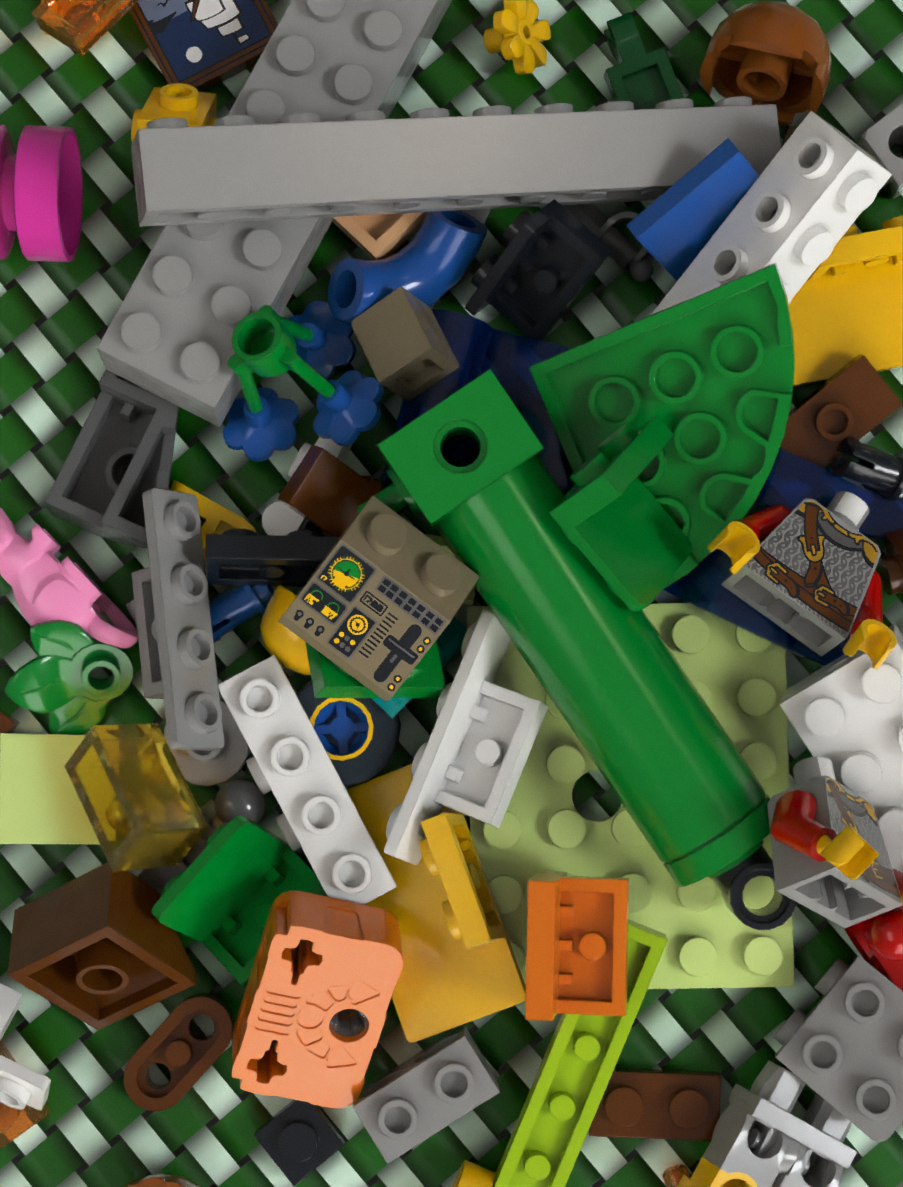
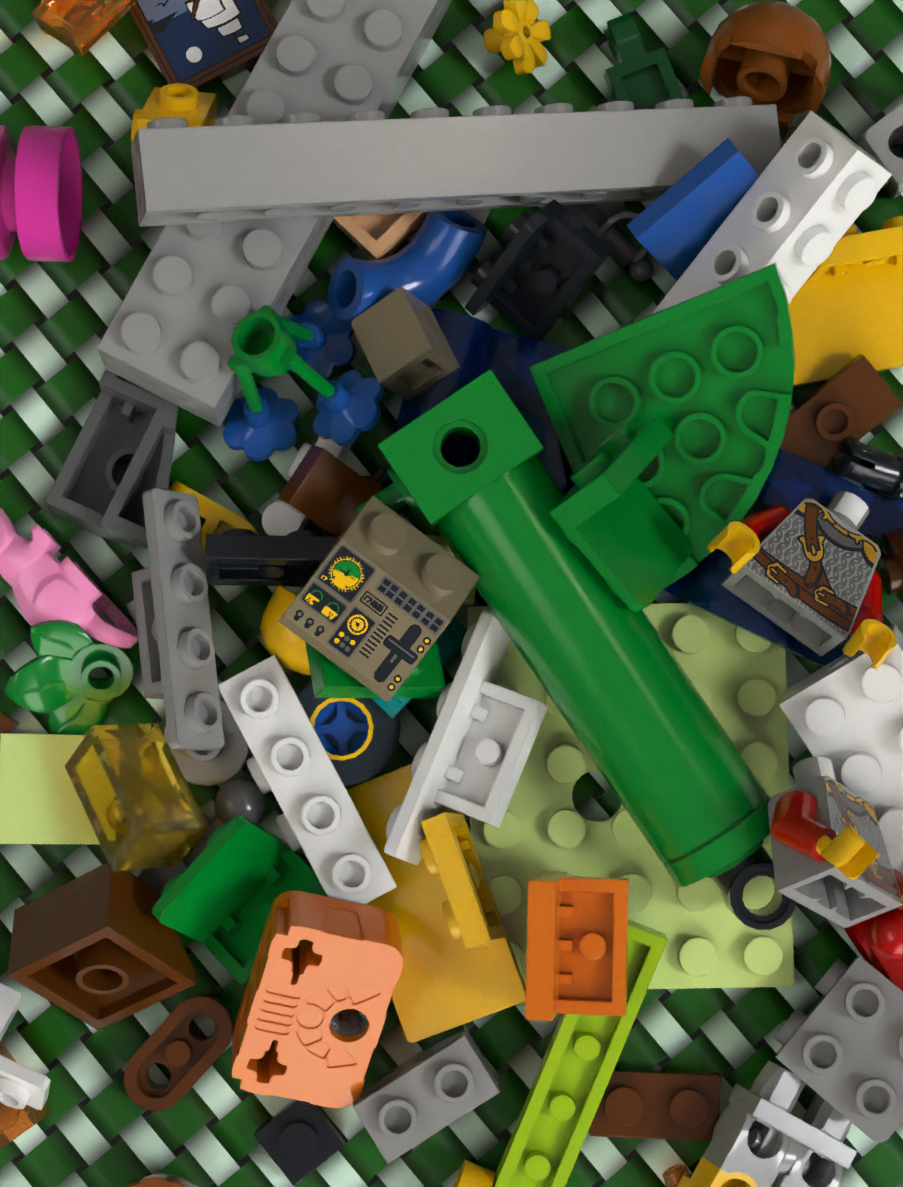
blue pin [209,585,275,643] -> none

